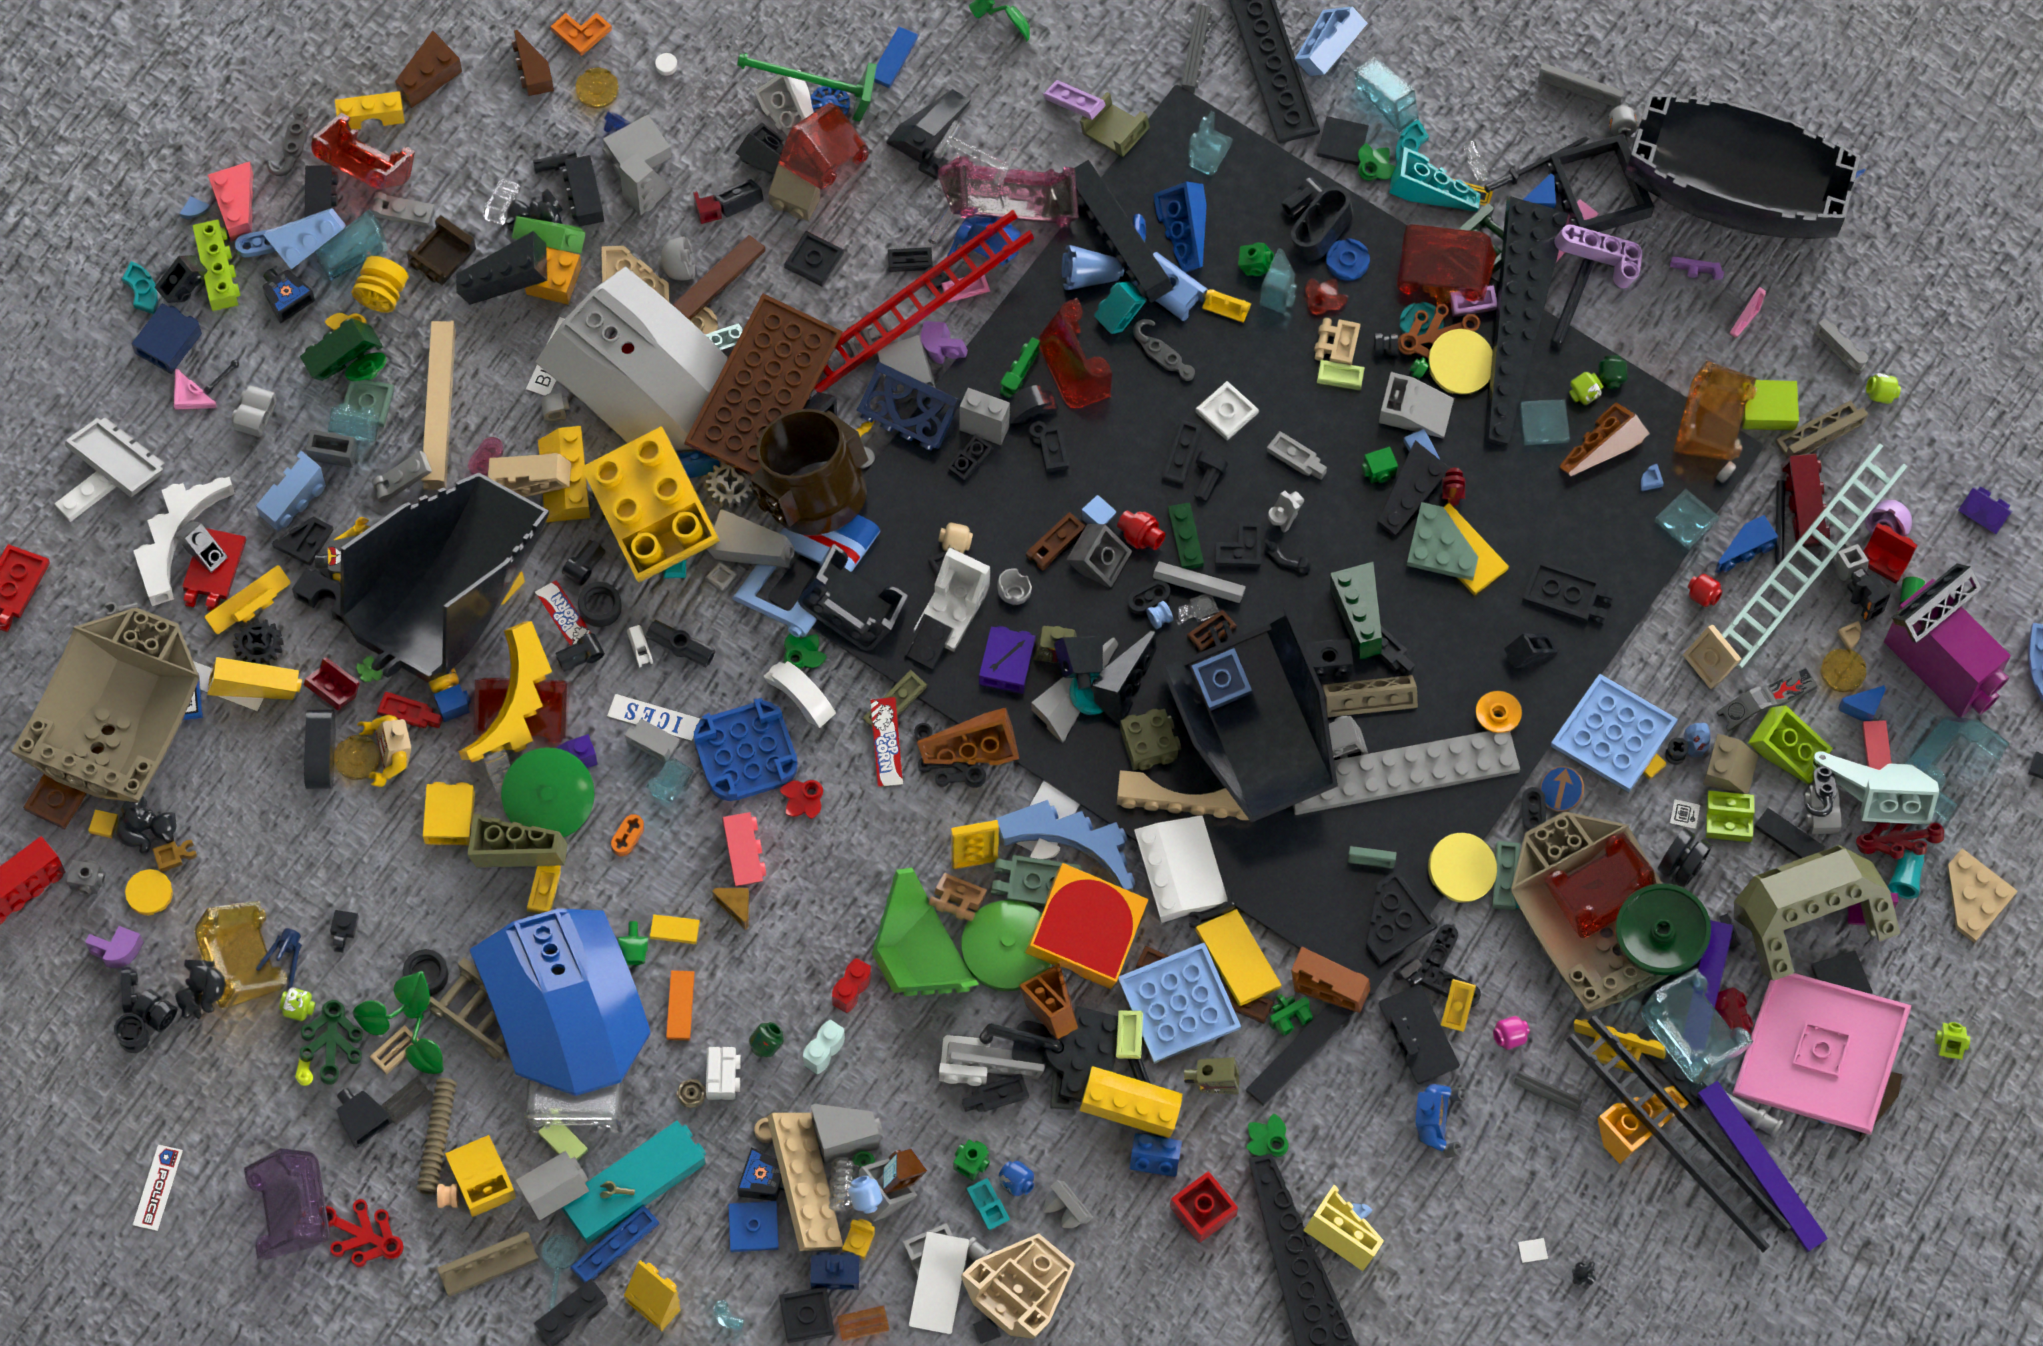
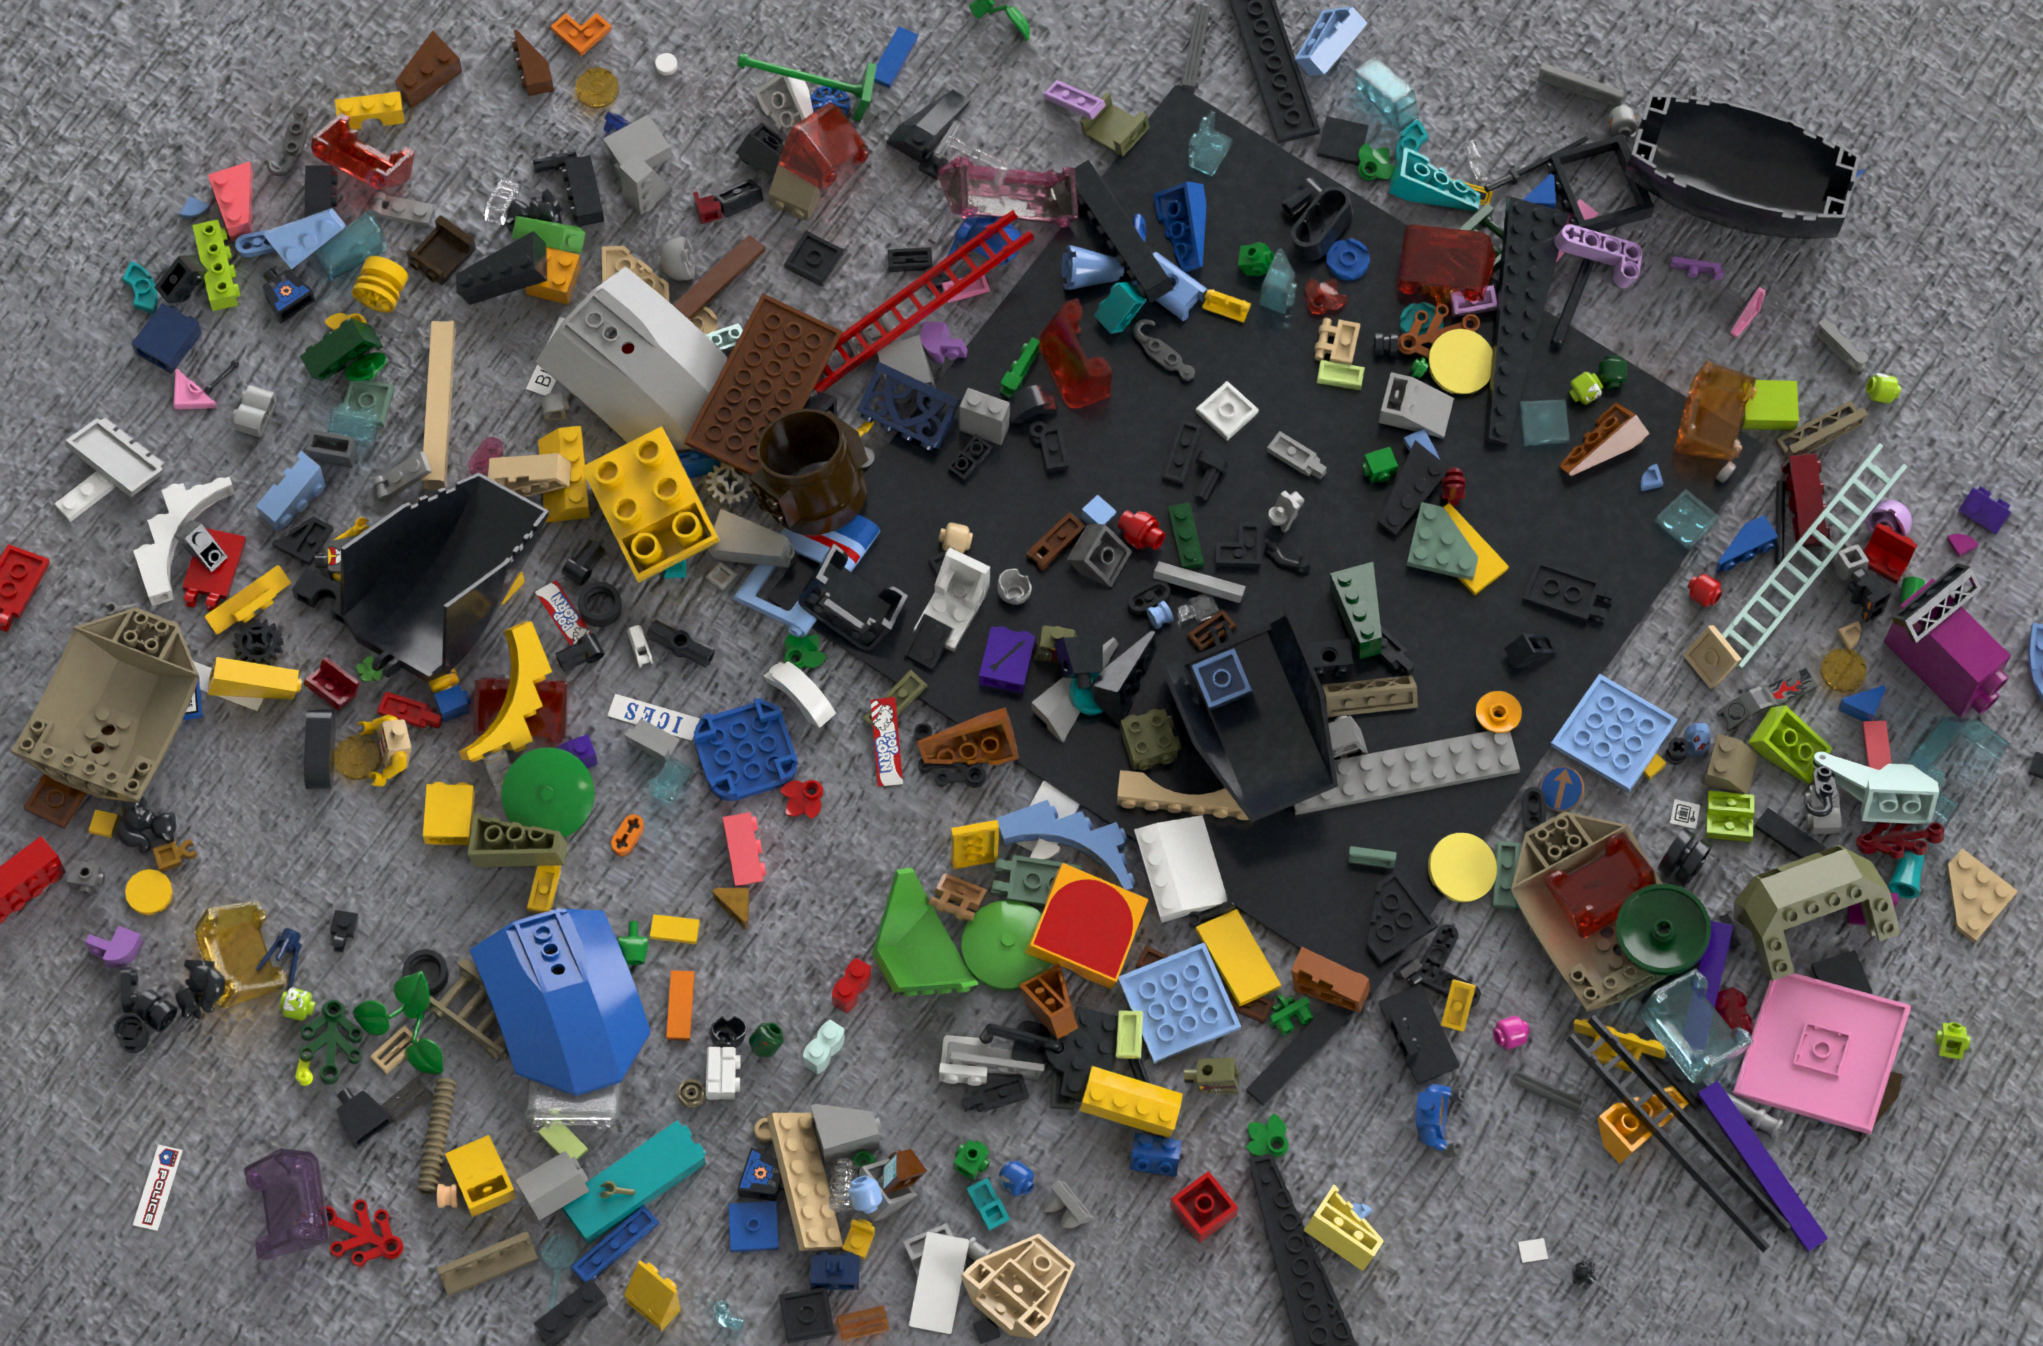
none -> black hair [709,1016,748,1048]
none -> magenta tile [1946,534,1979,557]

